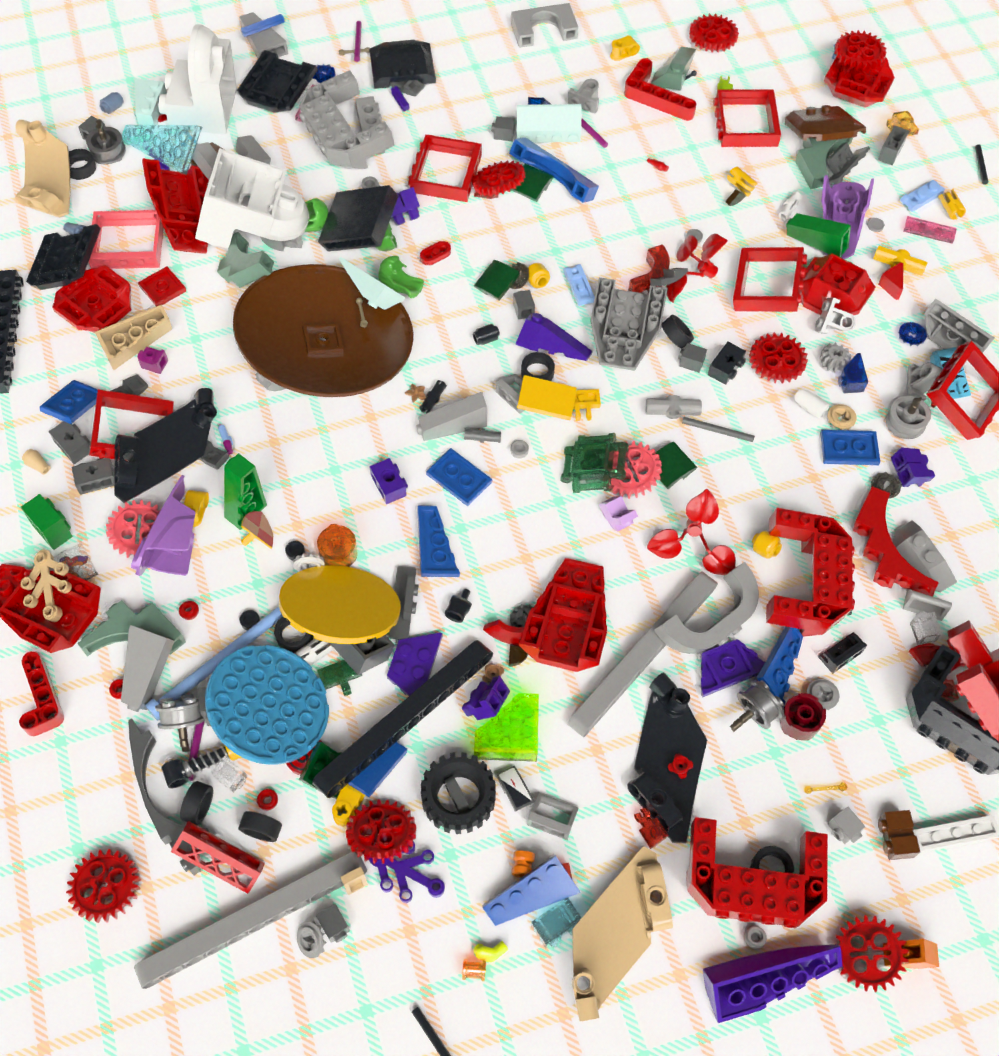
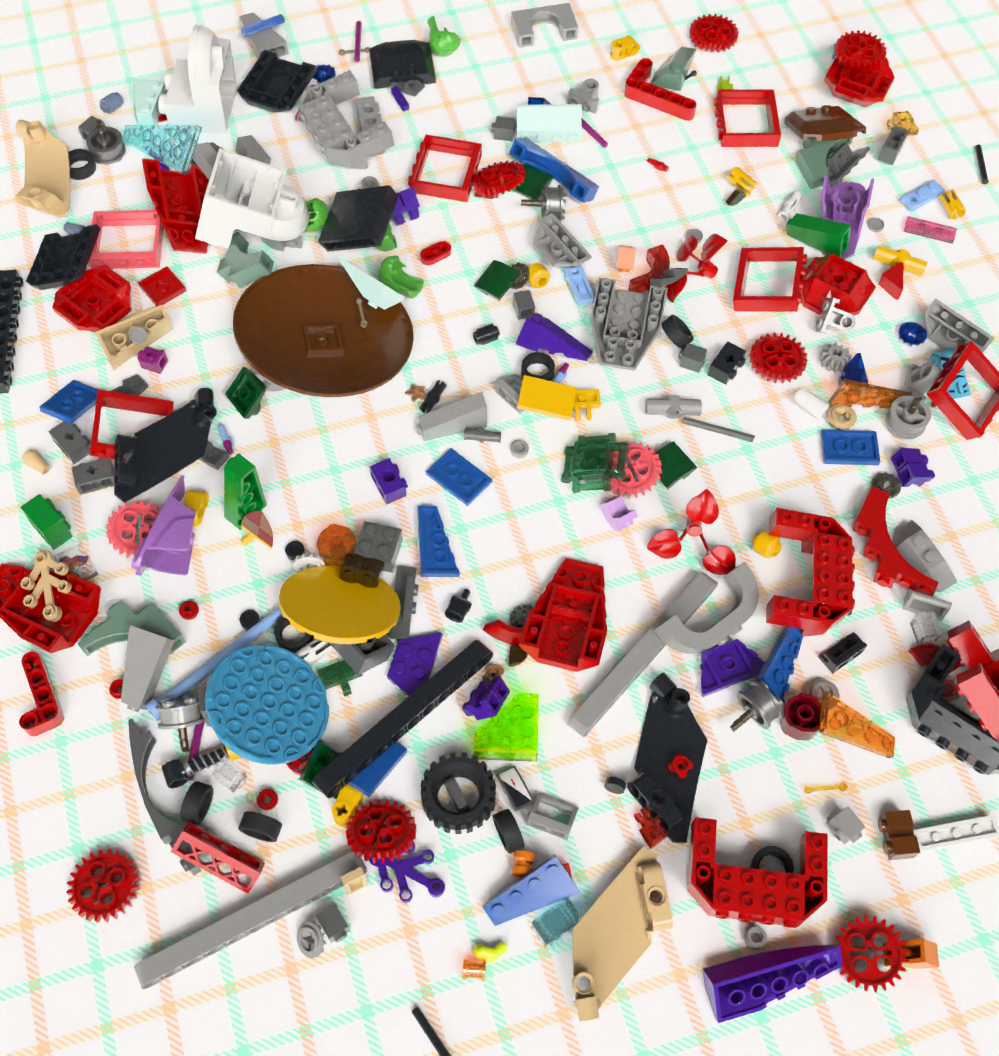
none -> light grey piece [129,327,148,344]
none -> dark green slope [225,367,266,419]
none -> dark brown brick [339,553,385,588]
none -> dark grey brick [353,521,403,573]
none -> bright green piece [427,15,460,57]
none -> black tyre [492,809,524,854]
none -> flat silver wheel [521,184,567,222]
none -> light grey wedge [534,213,592,267]
none -> piece [552,363,569,383]
none -> tile [604,776,626,794]
none -> slope [616,245,636,272]
none -> clear orange wing [819,692,895,759]
none -> clear orange wing [828,379,912,409]

